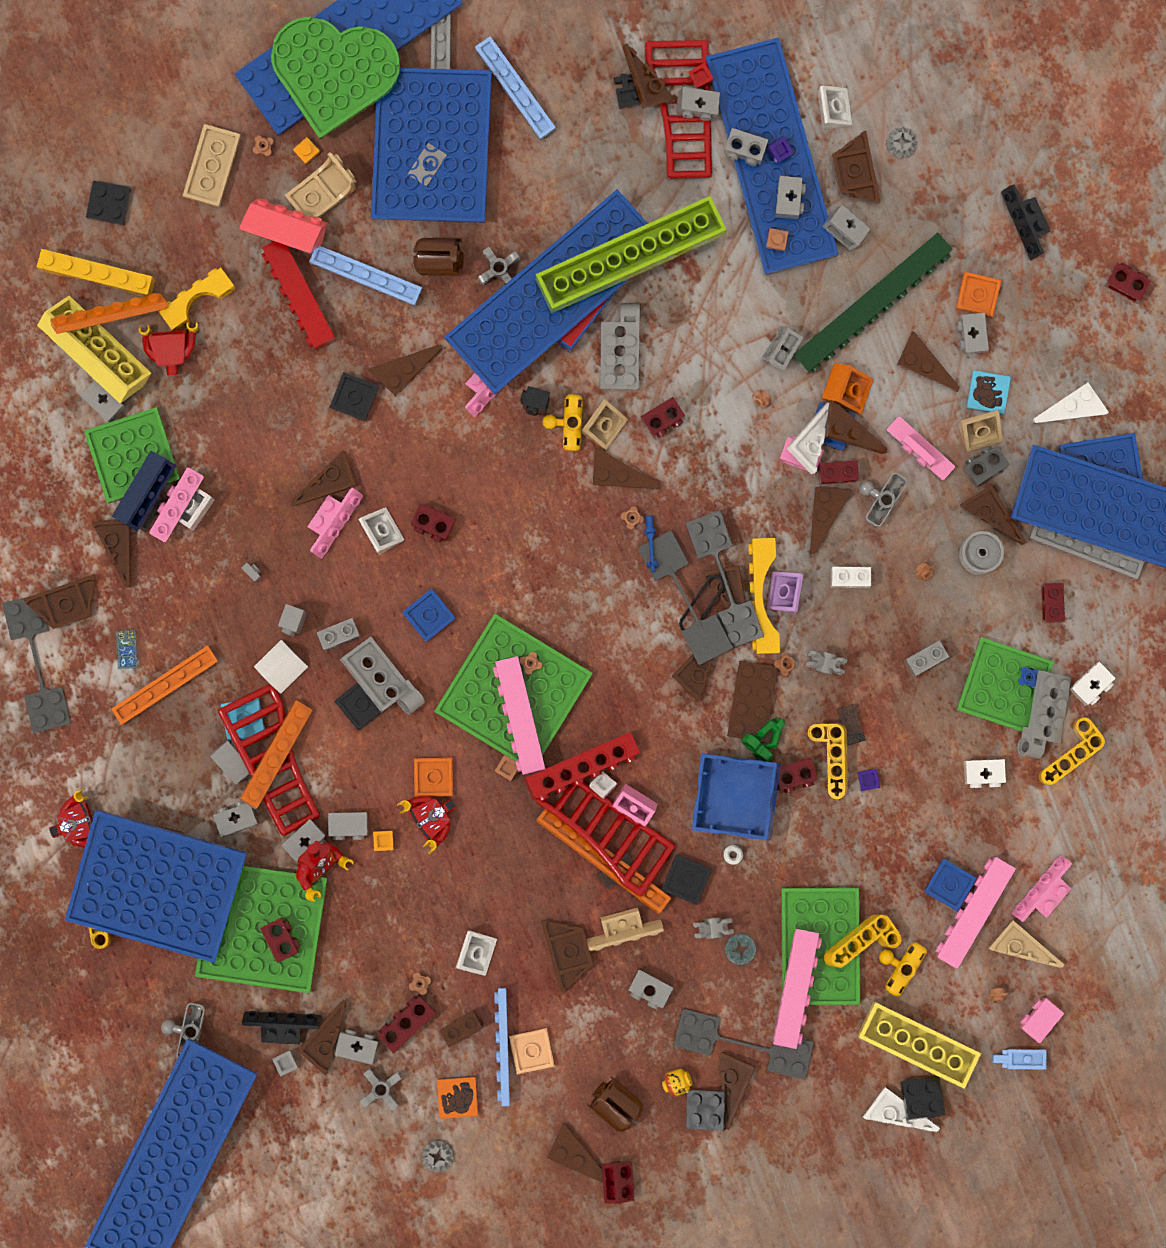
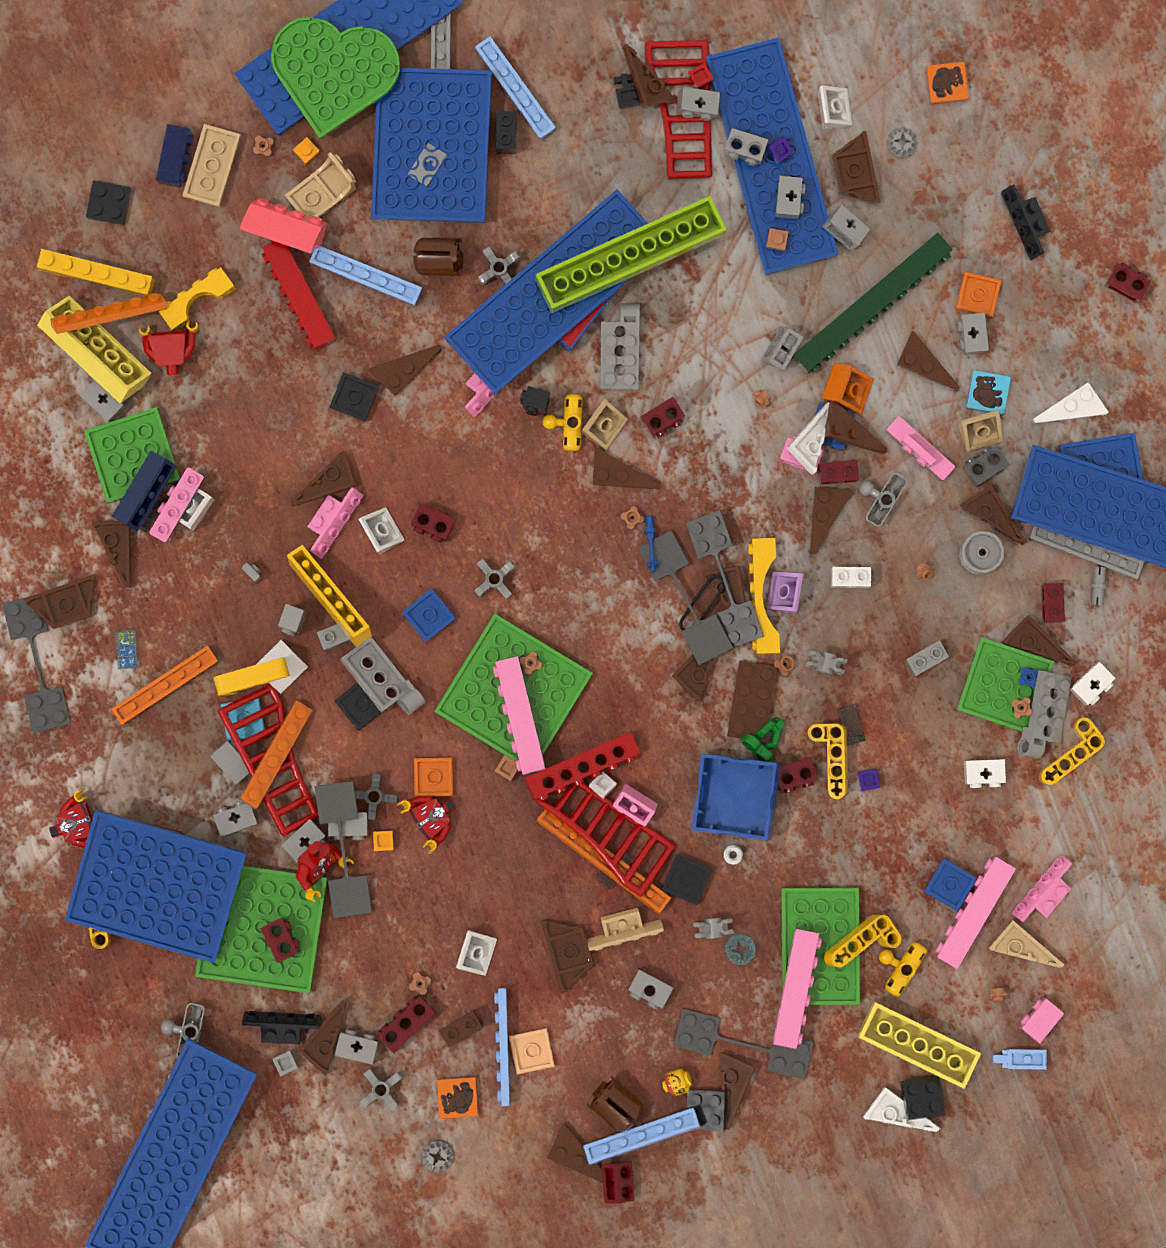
none -> clear blue brick [156,124,194,188]
none -> yellow beam [213,657,290,697]
none -> yellow brick [287,545,372,647]
none -> dark grey hinge [314,781,372,918]
none -> dark grey pin [355,773,398,820]
none -> light grey pin [474,559,515,600]
none -> black brick [496,111,516,154]
none -> light blue plate [584,1108,700,1165]
none -> tile [926,62,969,104]
none -> reddish brown wing [1002,615,1076,666]
none -> nougat plate [1012,697,1033,718]
none -> light grey pin [1091,567,1106,607]

